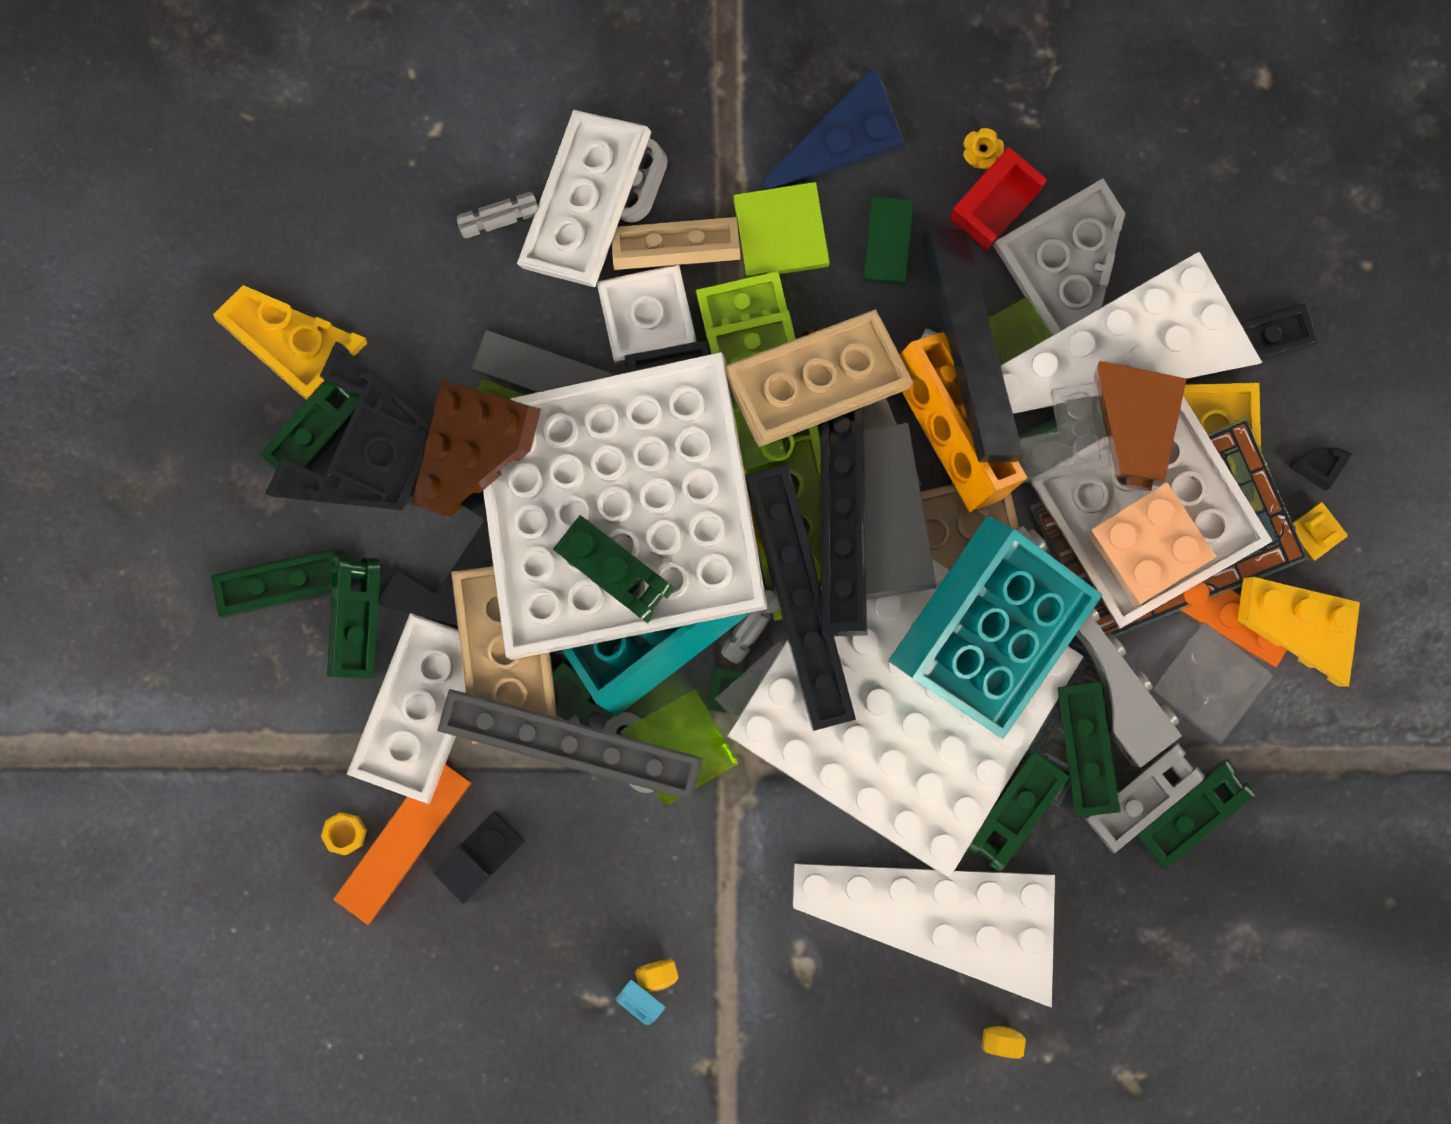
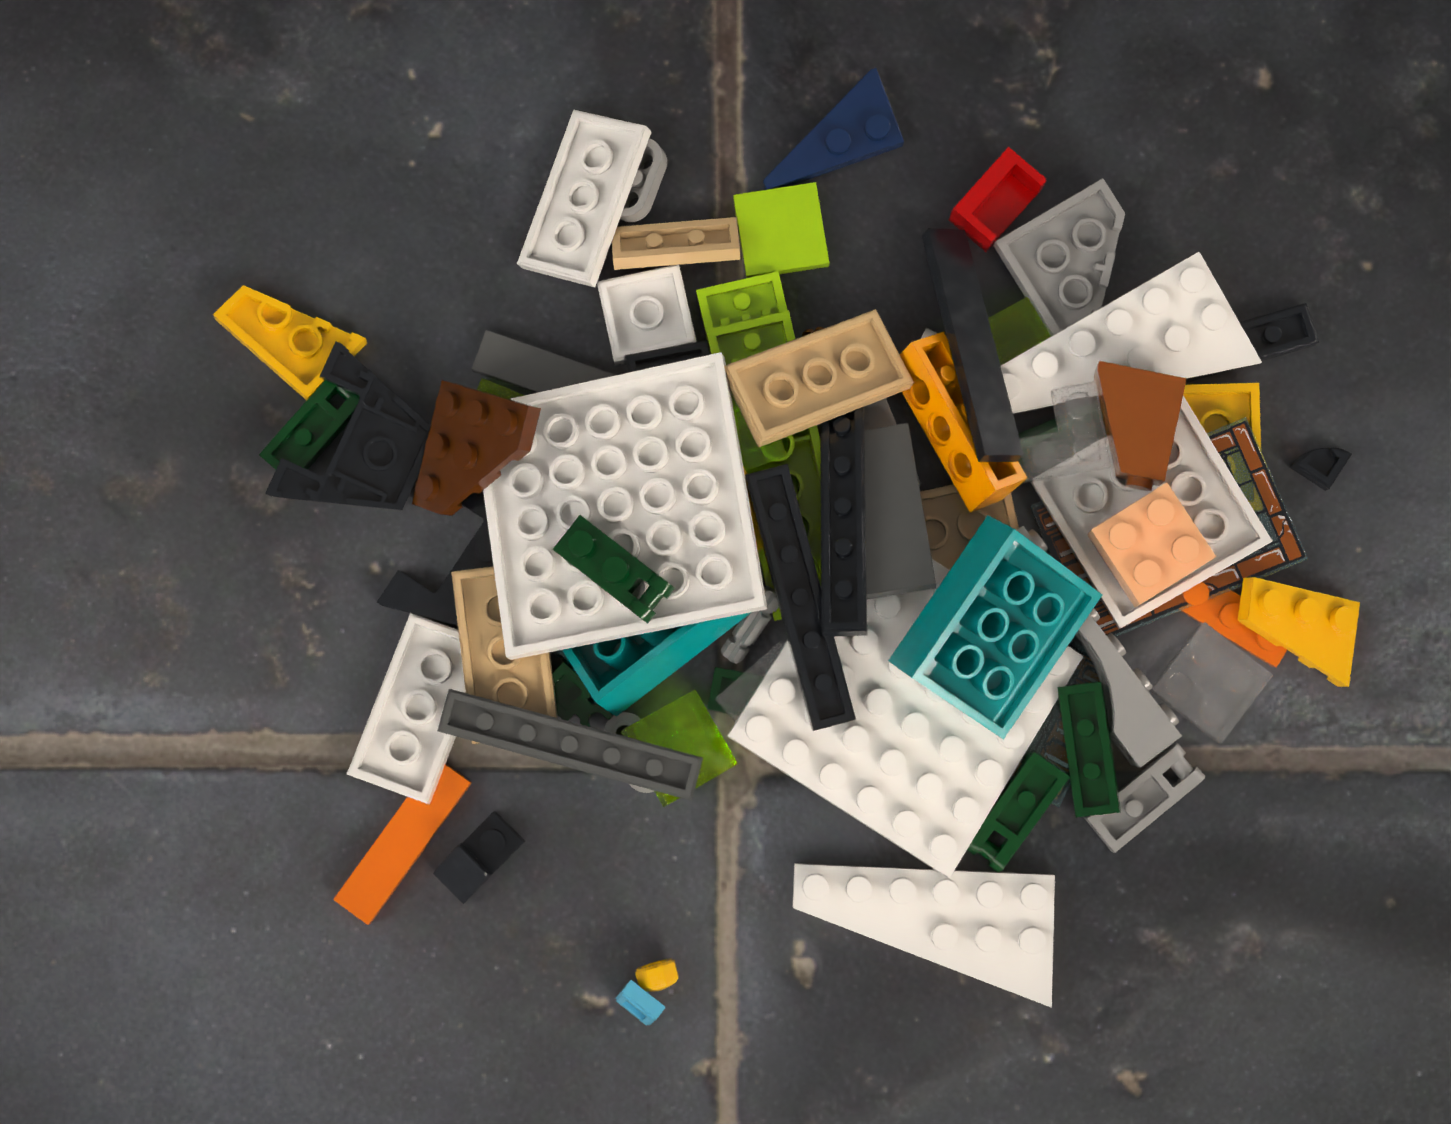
dark green tile [211,548,340,618] -> none
yellow tile [321,812,367,855] -> none
dark green plate [327,556,380,678] -> none
light grey axle [457,192,538,238] -> none
dark green tile [863,196,914,285] -> none
yellow plate [963,128,1004,169] -> none
yellow tile [981,1026,1026,1059] -> none
dark green plate [1136,759,1256,869] -> none
yellow tile [1291,502,1348,562] -> none

